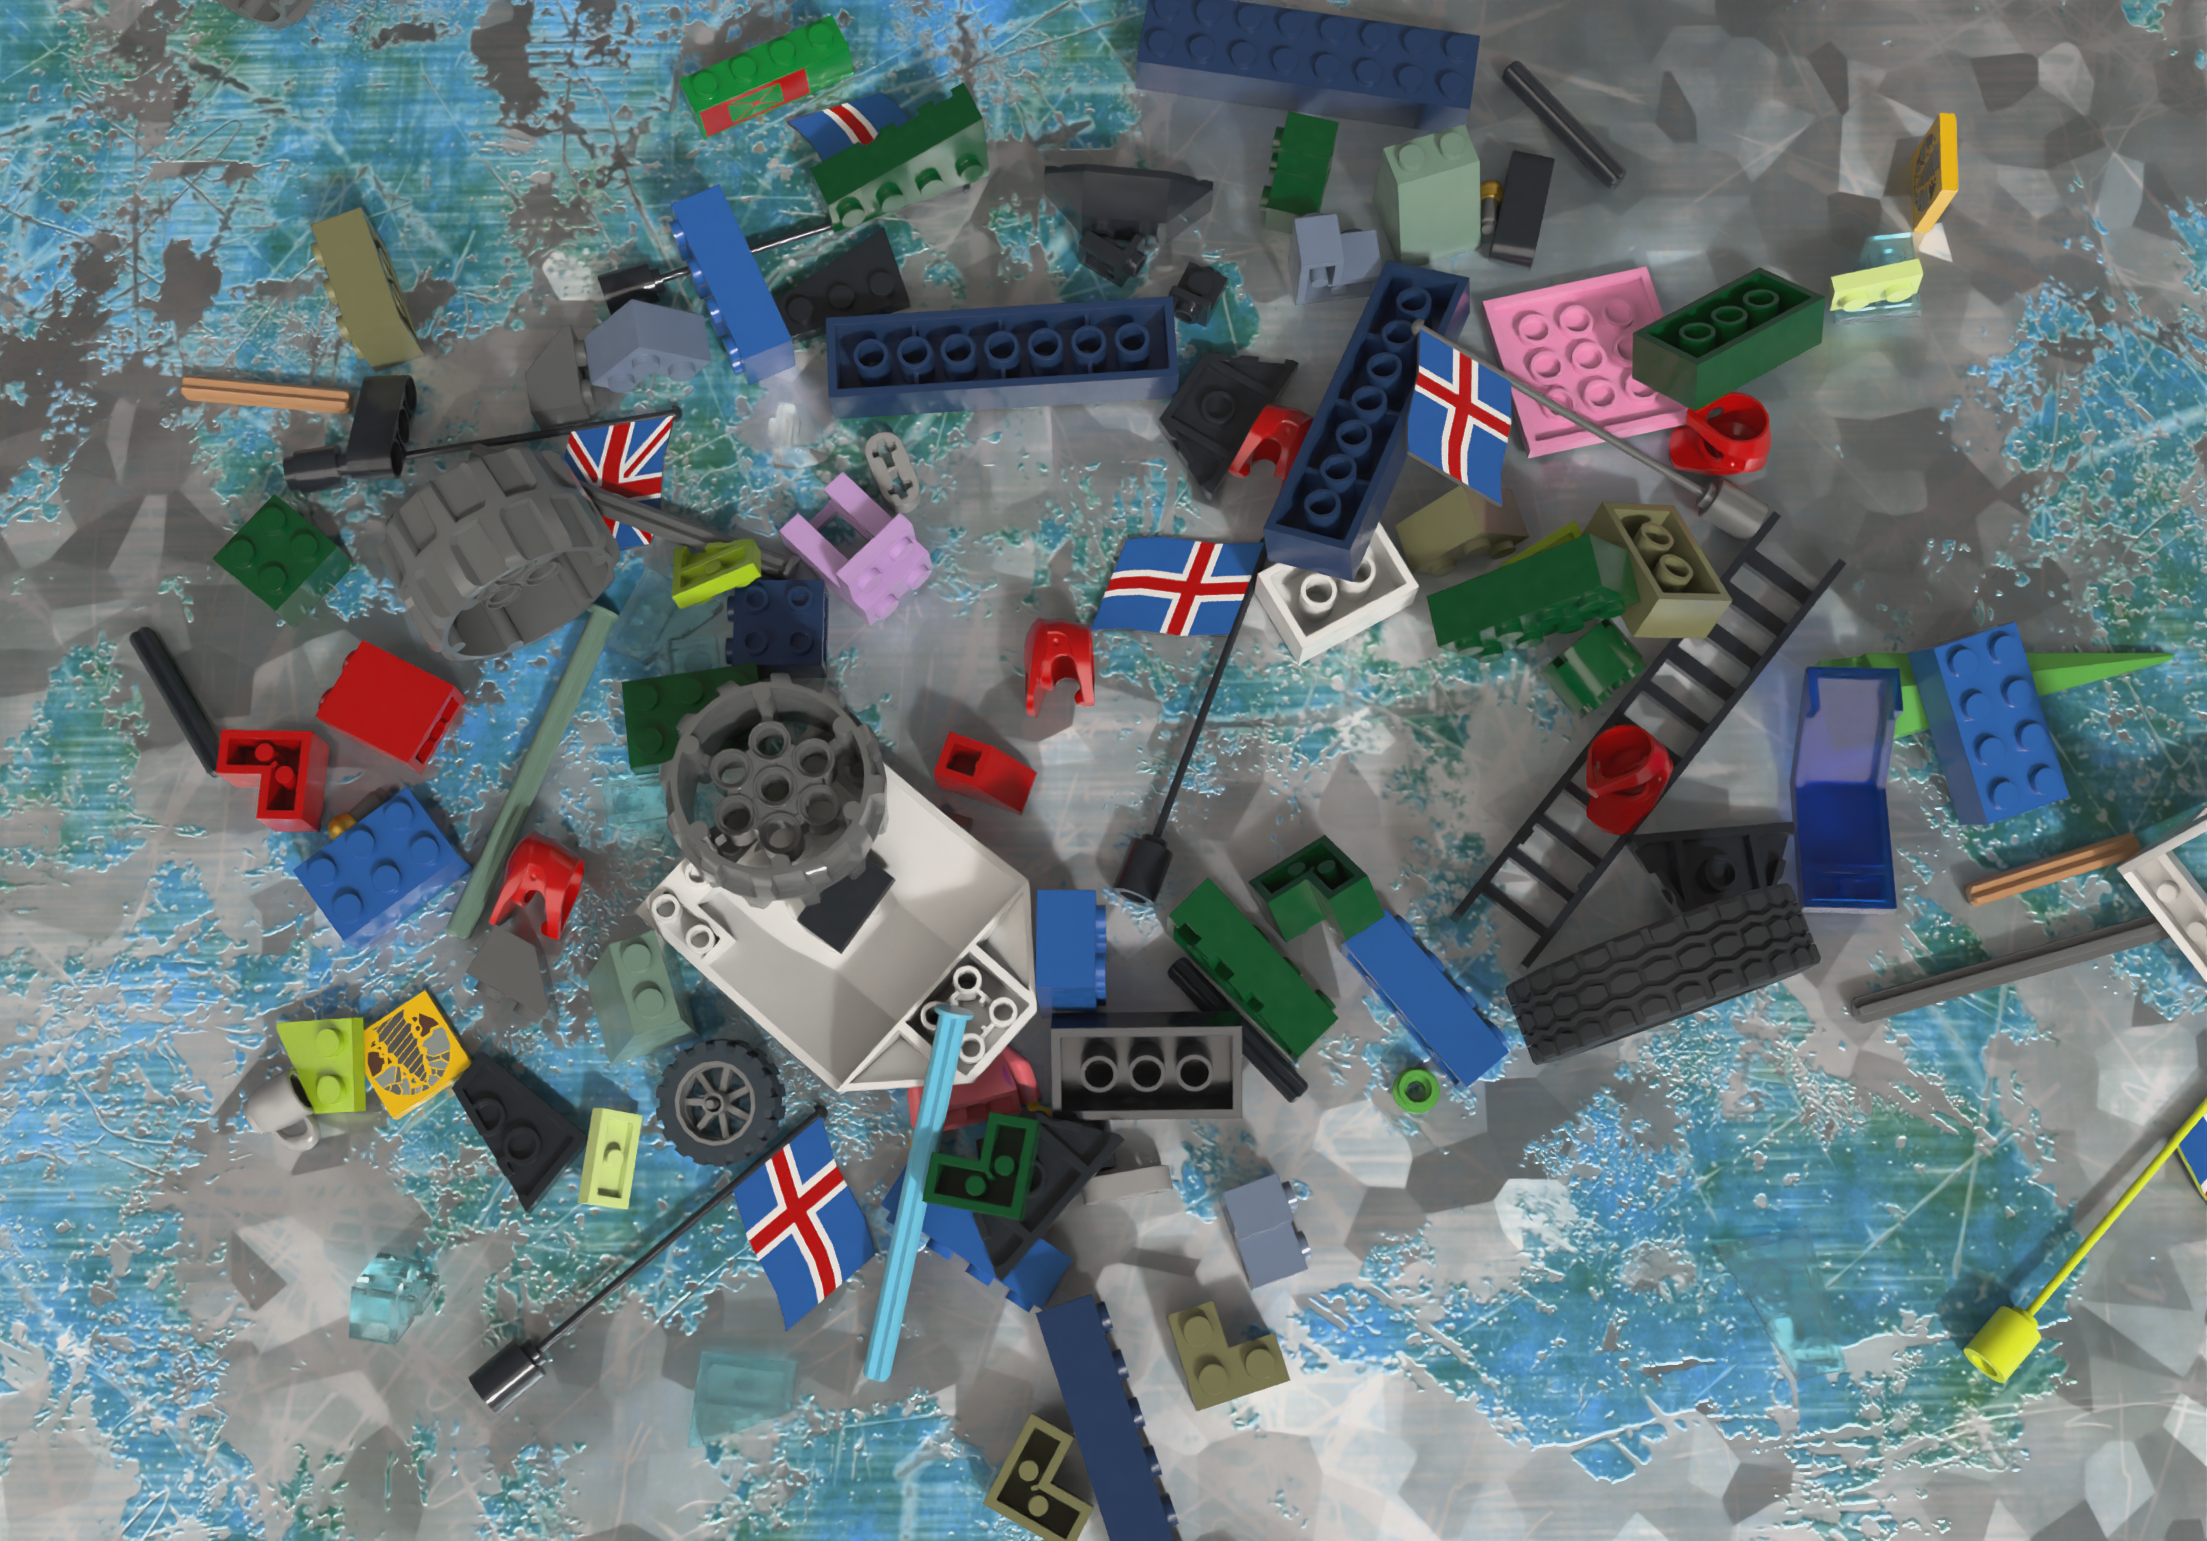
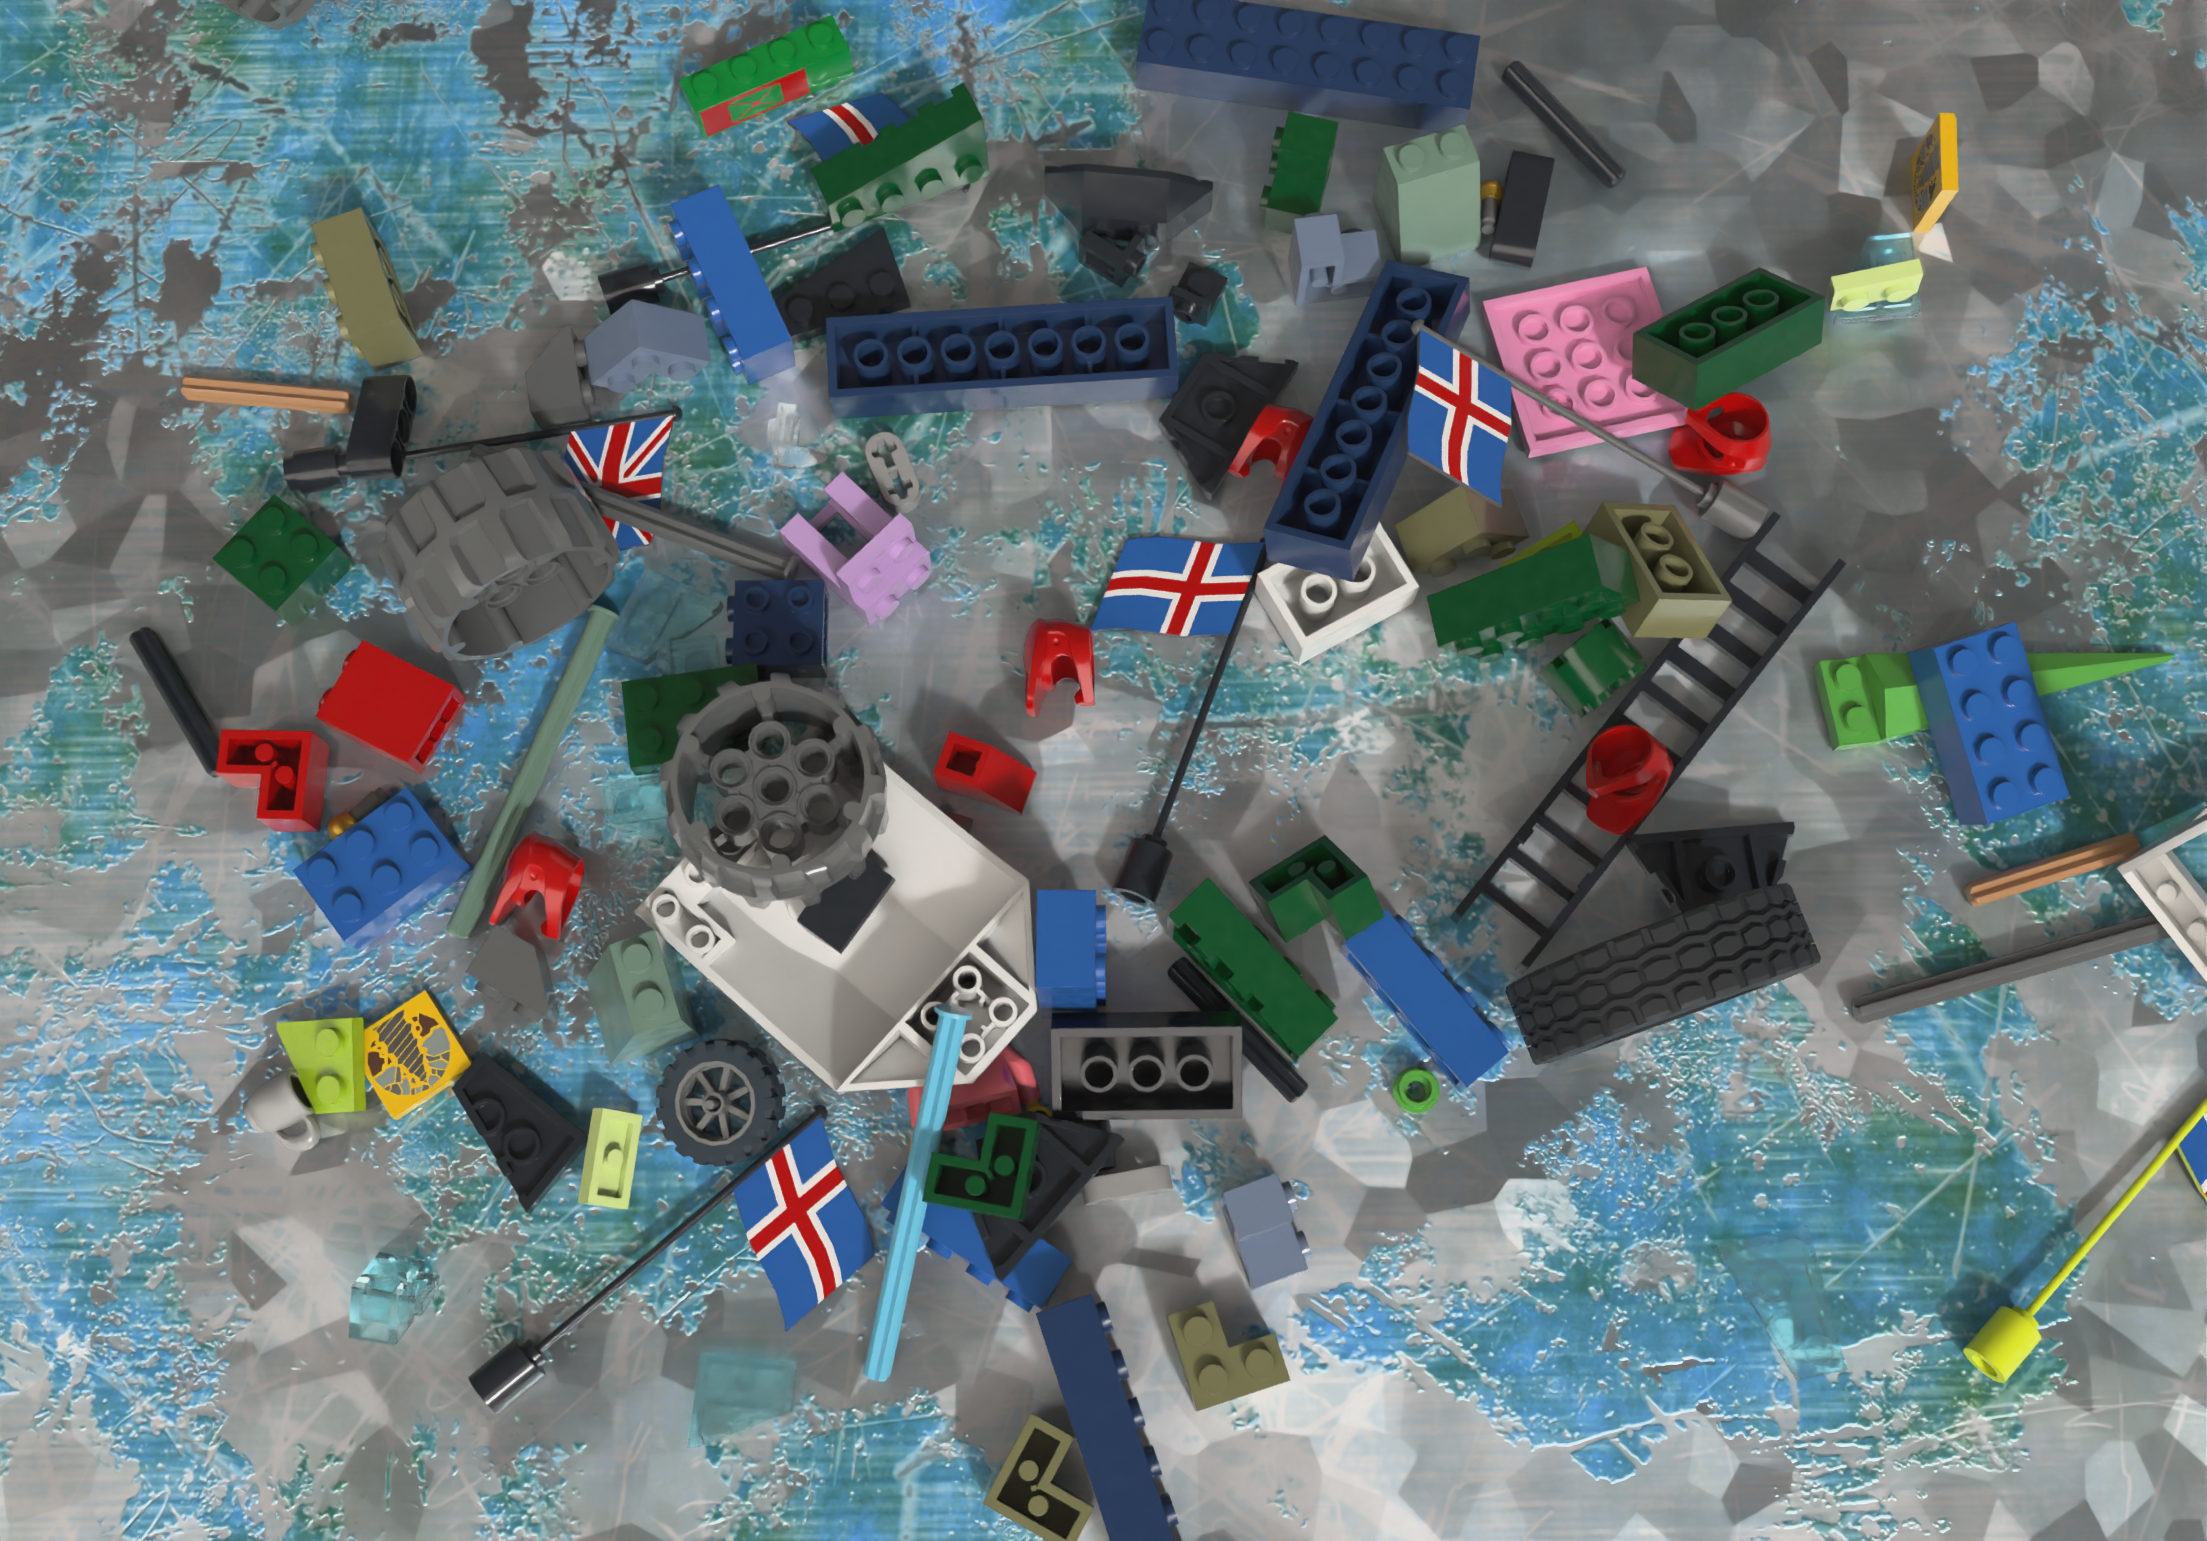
lime wing [672,538,761,610] -> none
clear blue windscreen [1789,666,1904,915] -> none

